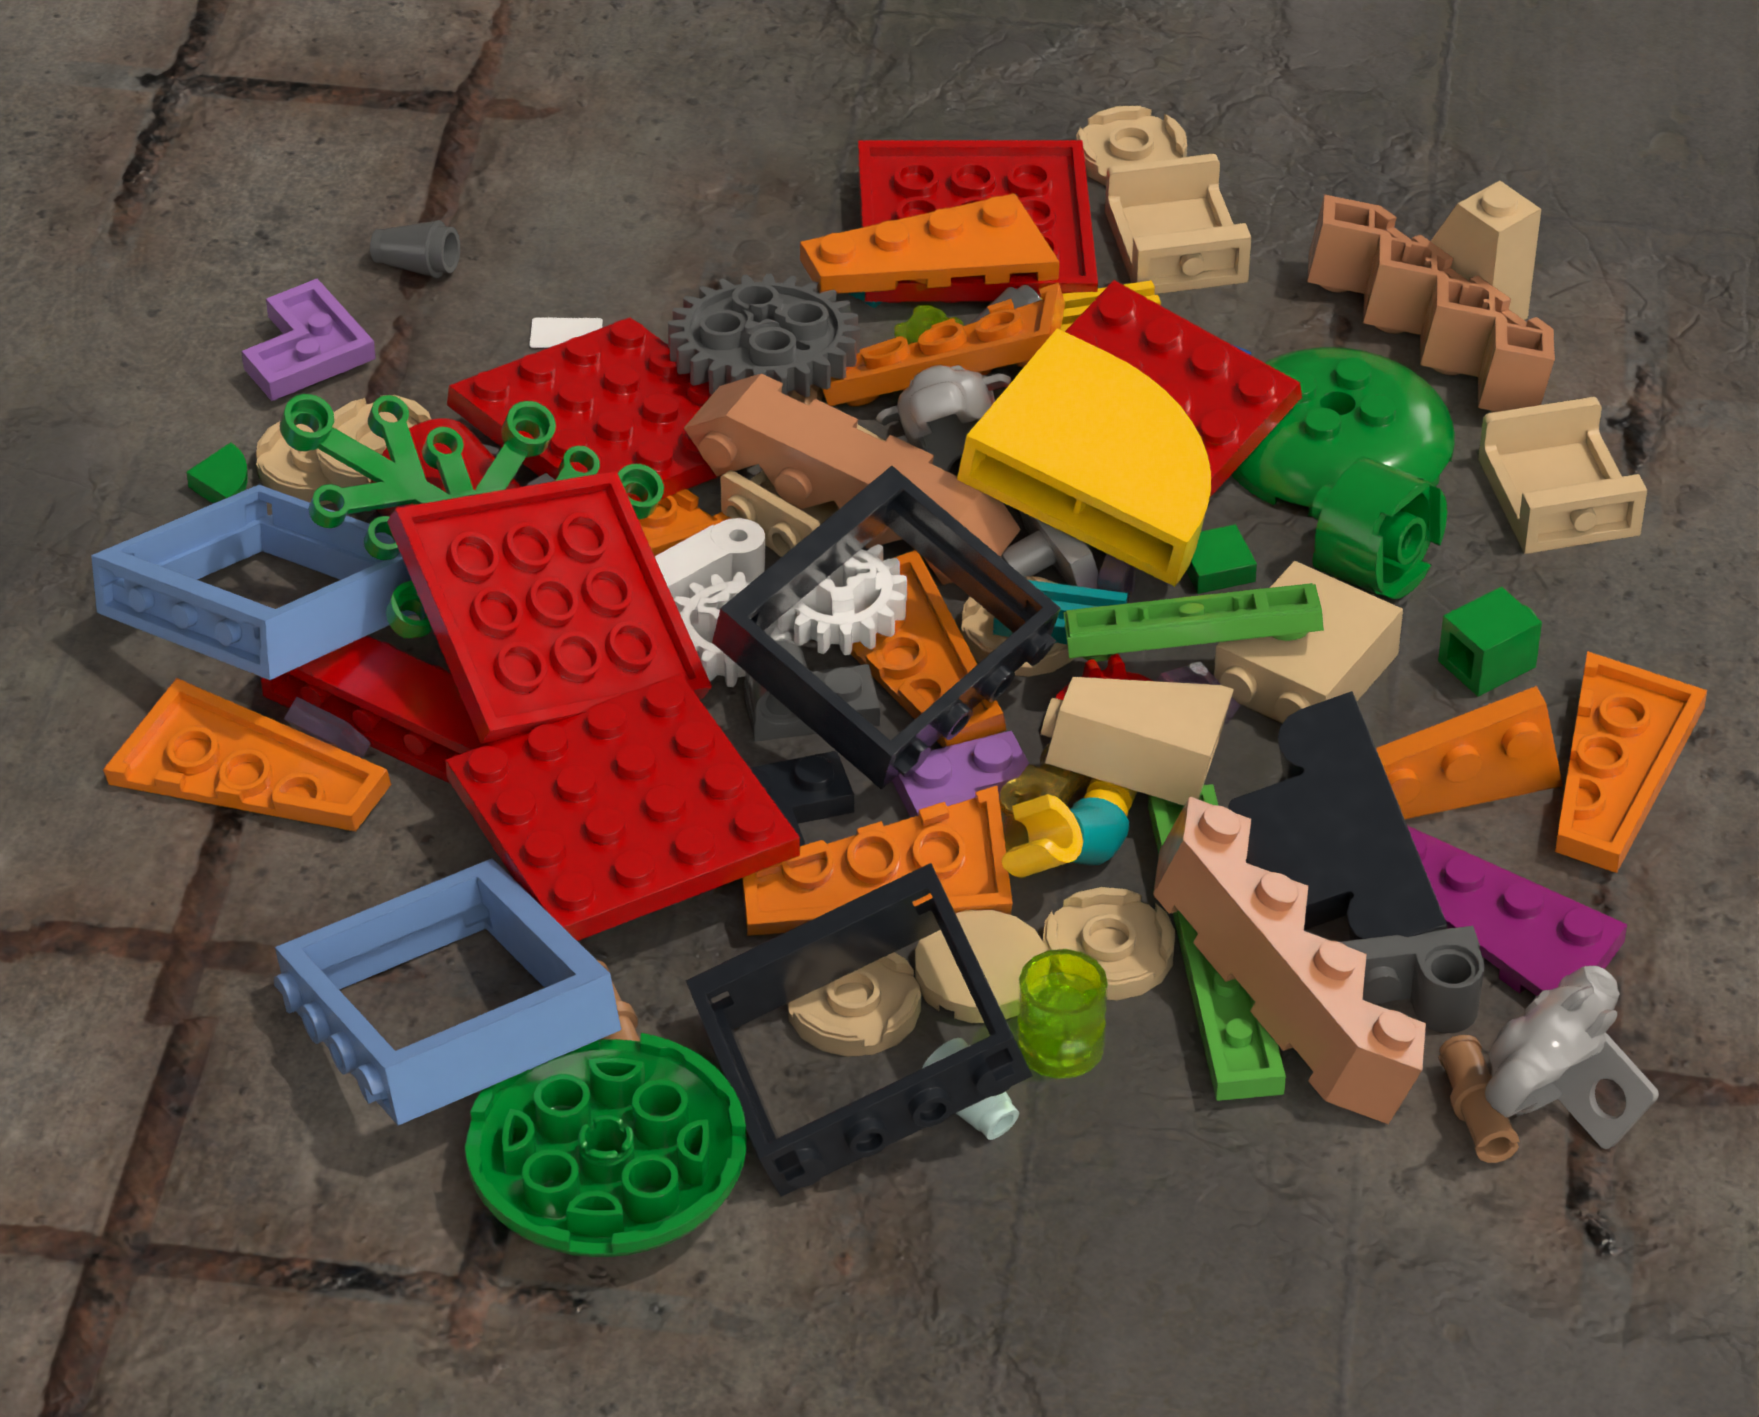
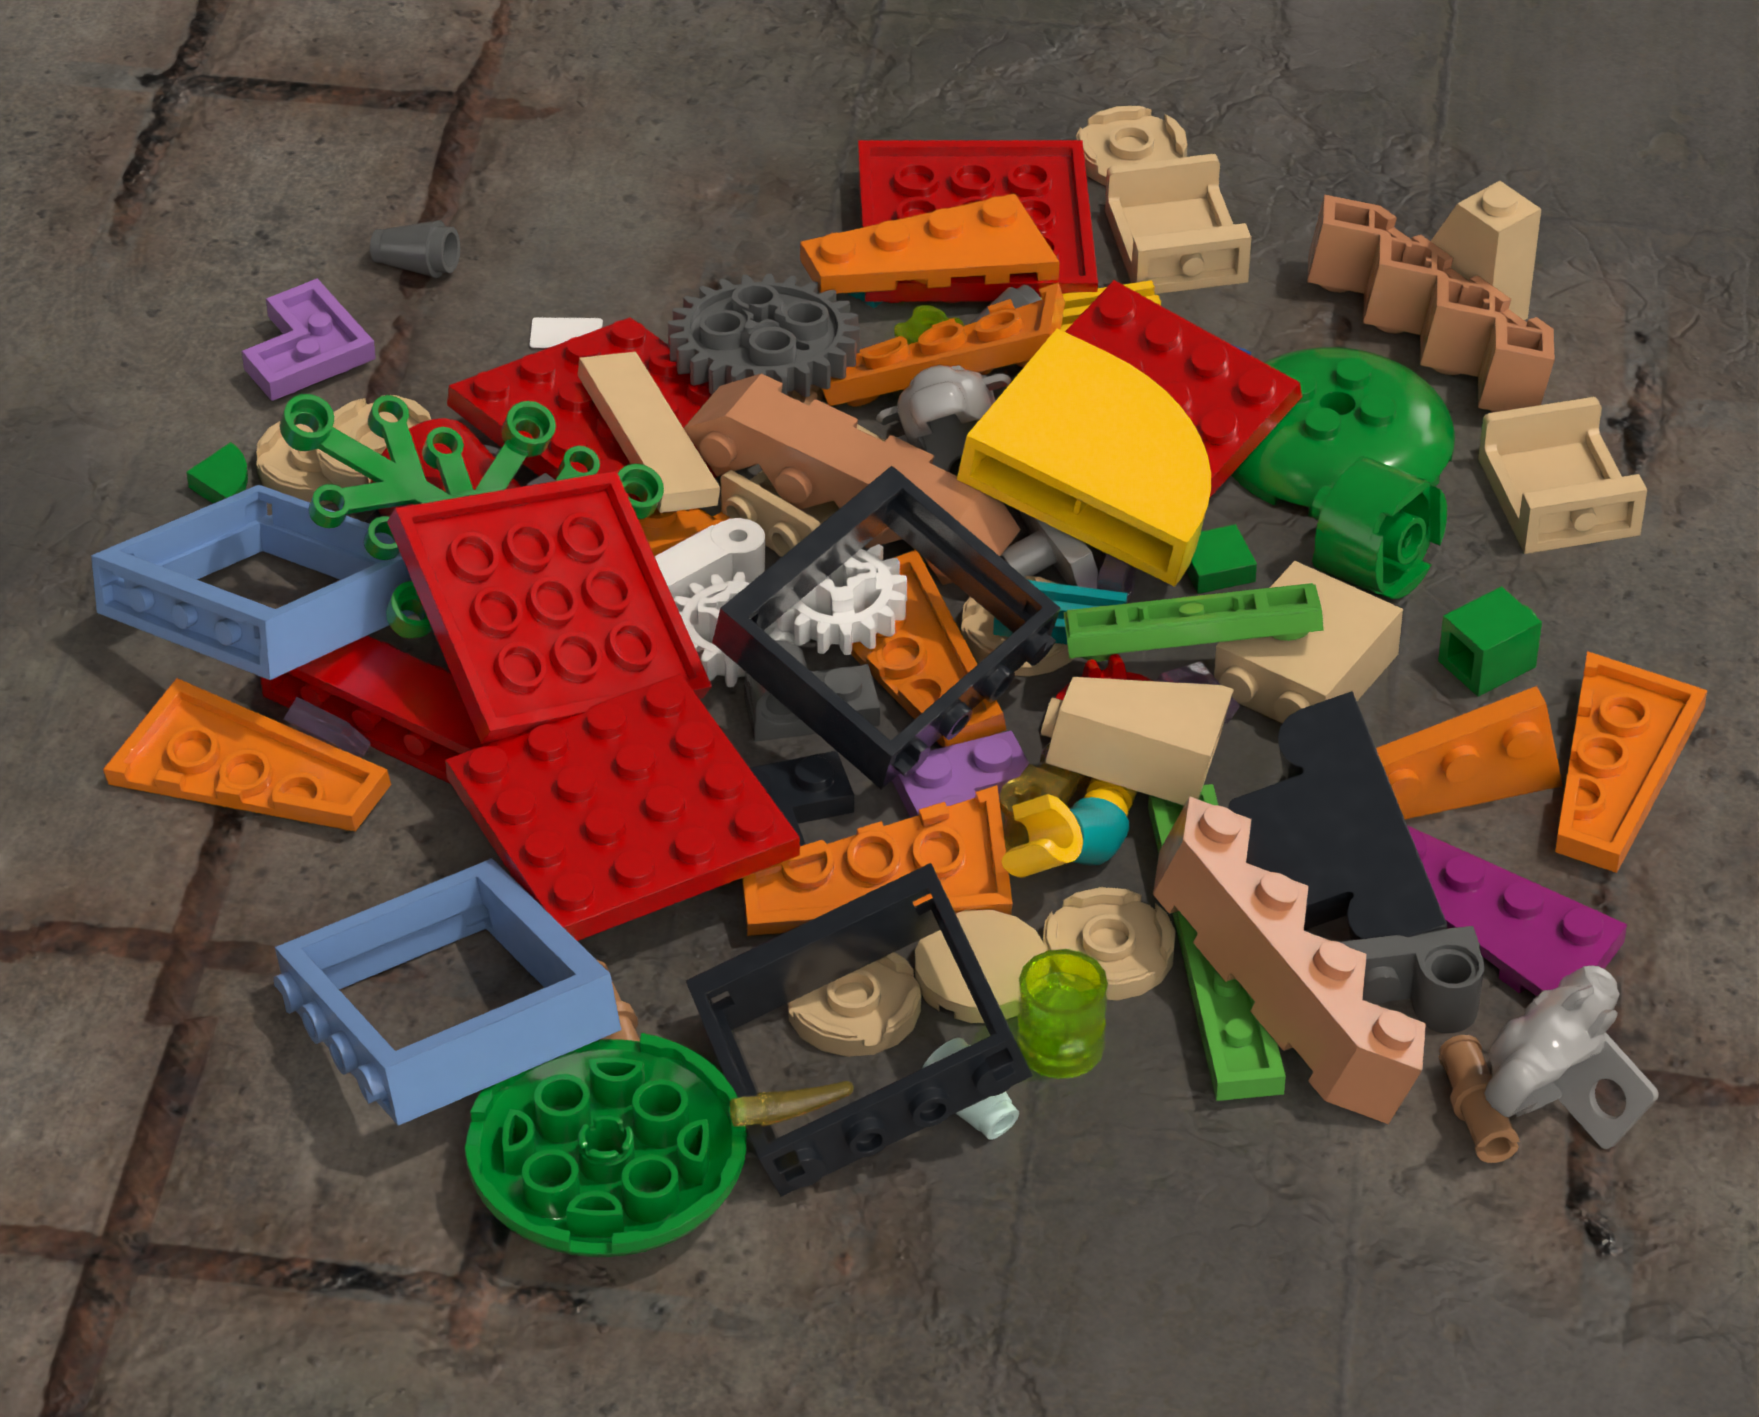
none -> tan tile [578,352,720,513]
none -> clear yellow helmet [730,1081,854,1127]

